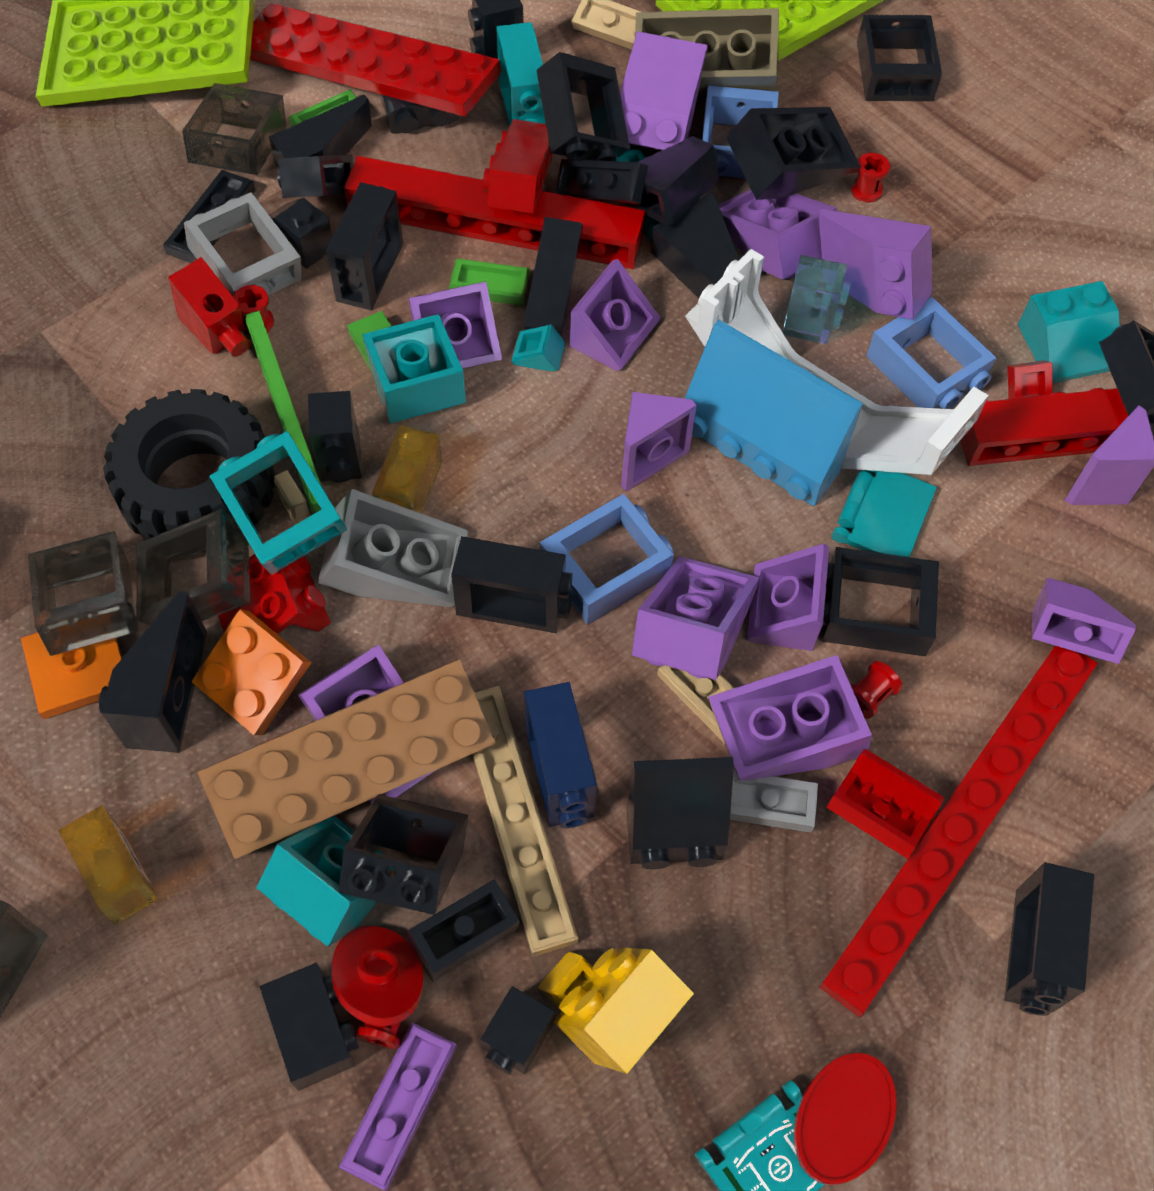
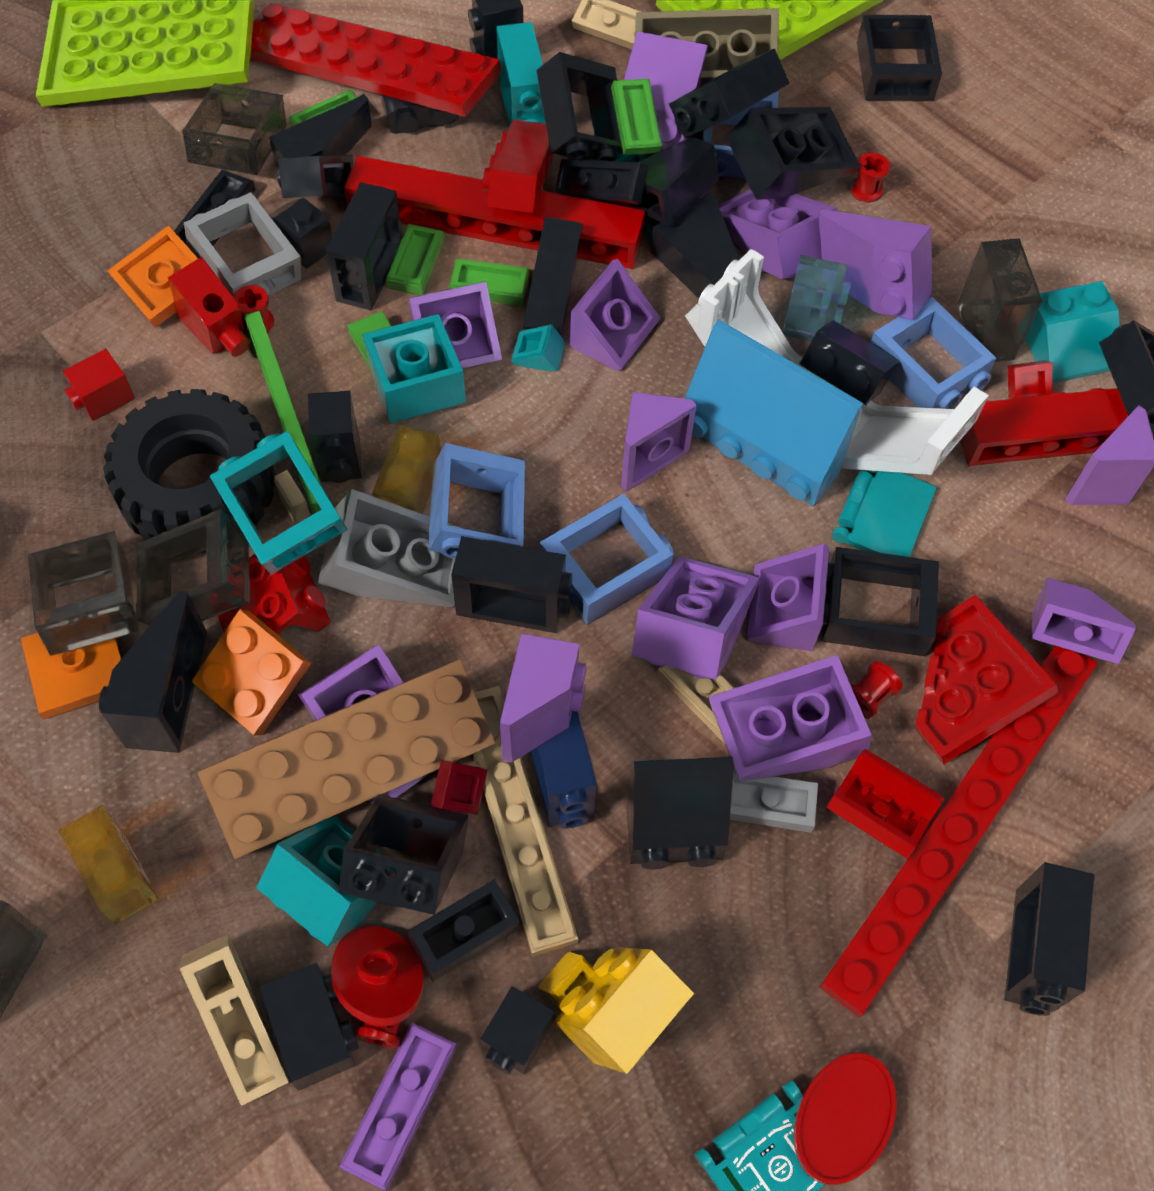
none -> red brick [63,349,135,421]
none -> orange plate [107,225,198,328]
none -> tan slope [180,934,289,1106]
none -> bright green tile [386,224,445,295]
none -> medium blue window [428,443,525,558]
none -> dark red plate [431,760,488,815]
none -> medium lavender slope [500,633,587,762]
none -> bright green tile [611,79,662,155]
none -> black window [669,48,790,138]
none -> black brick [799,320,899,406]
none -> red plate [915,595,1058,765]
none -> clear smoke window [957,238,1042,362]

